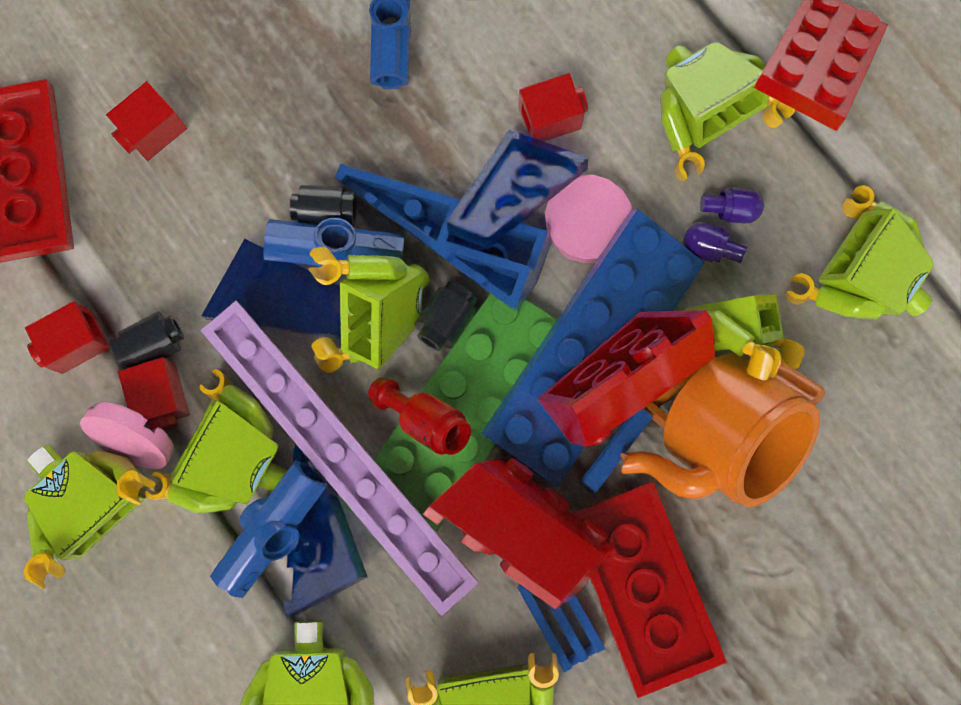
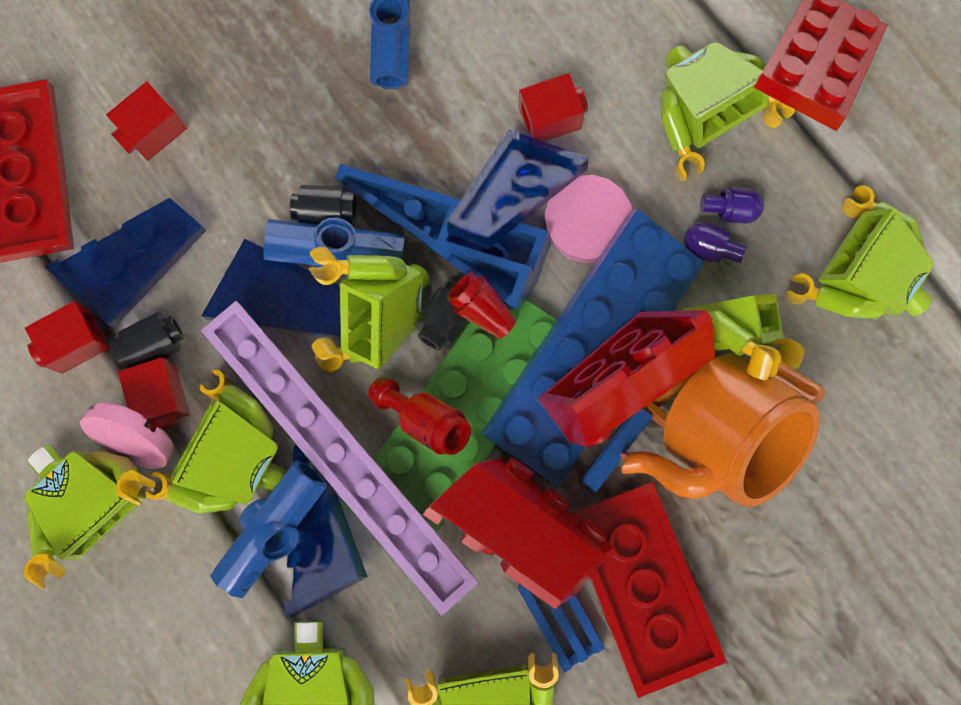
none -> clear blue wing [45,198,206,328]
none -> red cone [447,272,516,339]

